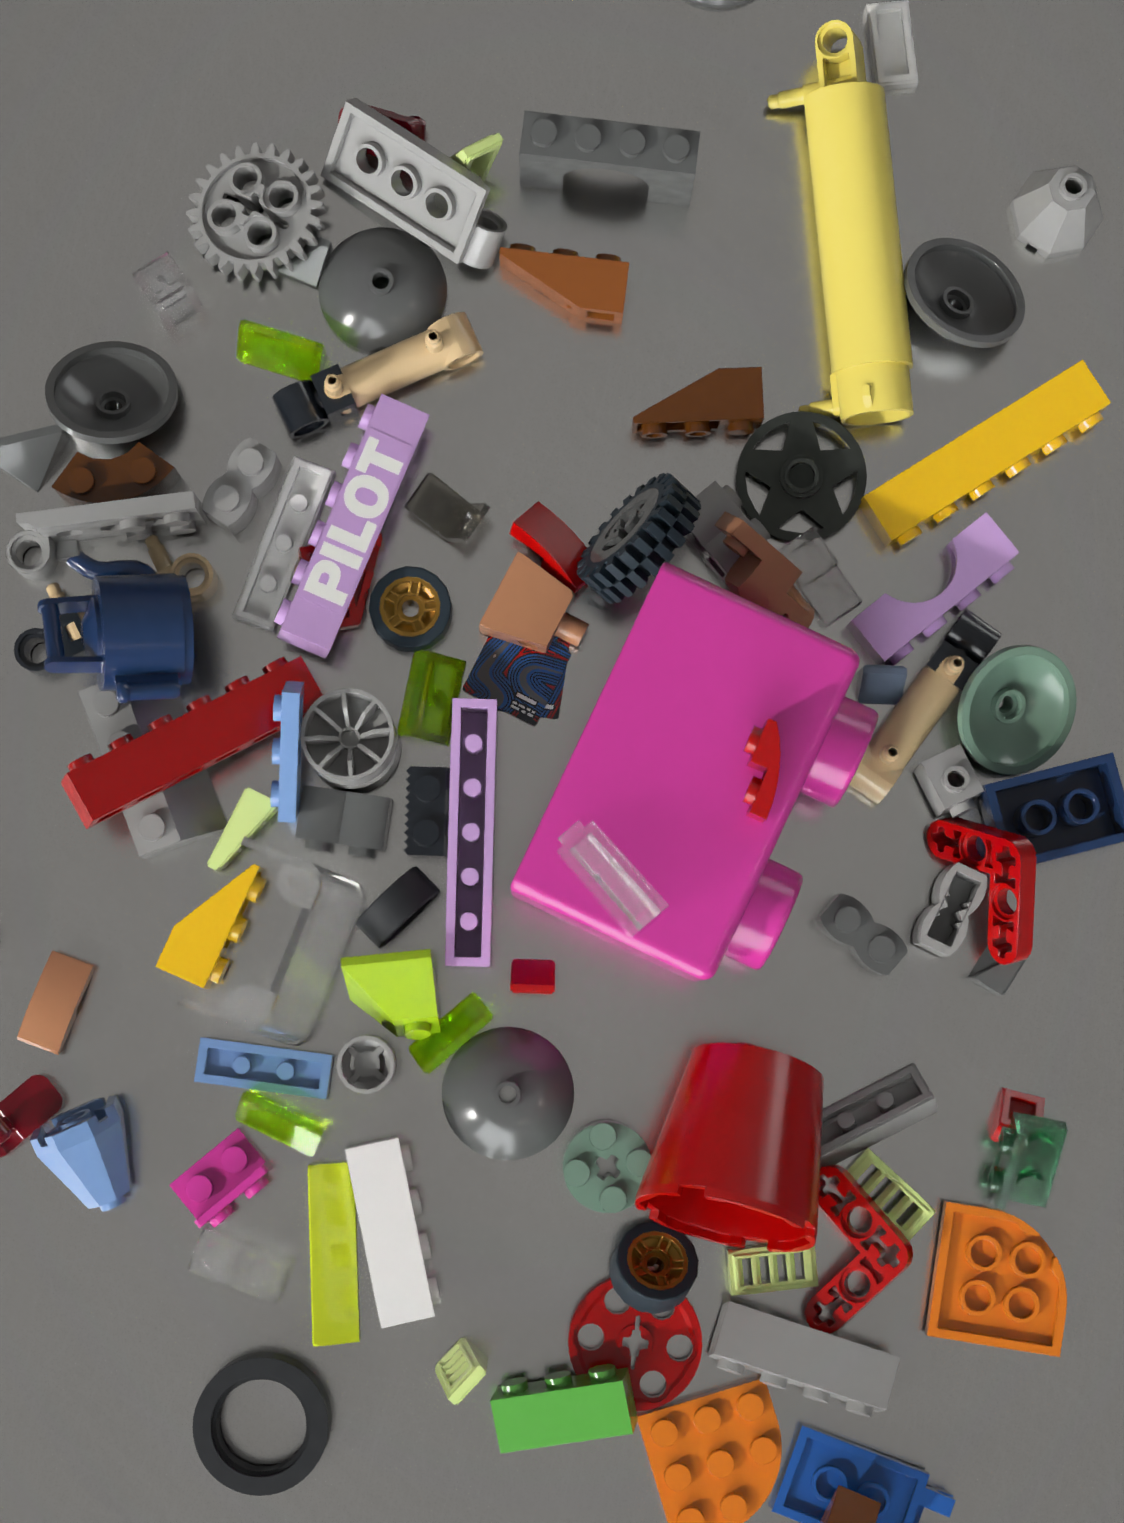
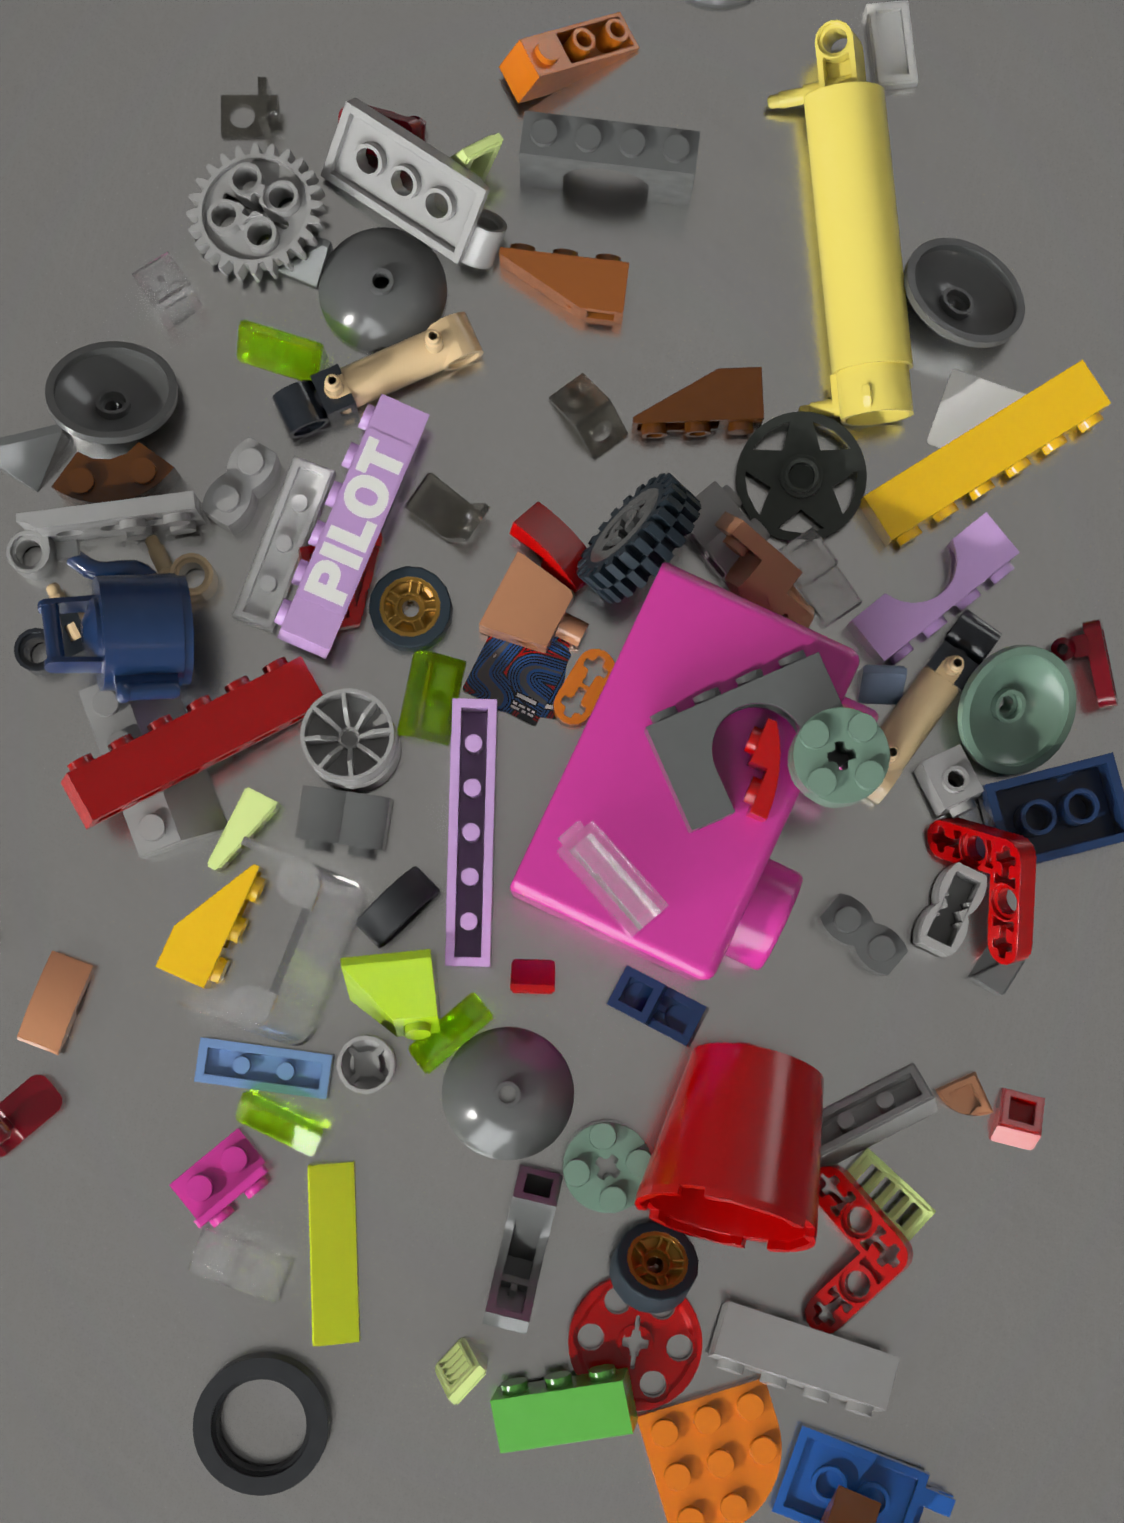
medium blue cone [30,1095,131,1212] -> none
medium blue plate [270,681,304,823] -> none
white brick [344,1136,441,1328] -> none
black brick [403,766,450,859] -> none
yellowish green slope [726,1244,819,1296] -> none
orange plate [925,1200,1067,1357] -> none
clear green bracket [987,1111,1068,1211] -> none
light grey cone [1010,165,1104,259] -> none
none -> clear smoke bracket [221,77,280,139]
none -> dark grey arch [482,1165,563,1334]
none -> orange slope [499,12,639,104]
none -> clear smoke bracket [549,373,628,459]
none -> orange beam [553,649,615,727]
none -> dark blue slope [607,965,709,1047]
none -> dark grey arch [644,650,849,834]
none -> sand green brick [788,707,890,808]
none -> white sticker [927,369,1026,448]
none -> nougat tile [933,1071,993,1116]
none -> dark red piece [1051,619,1118,709]

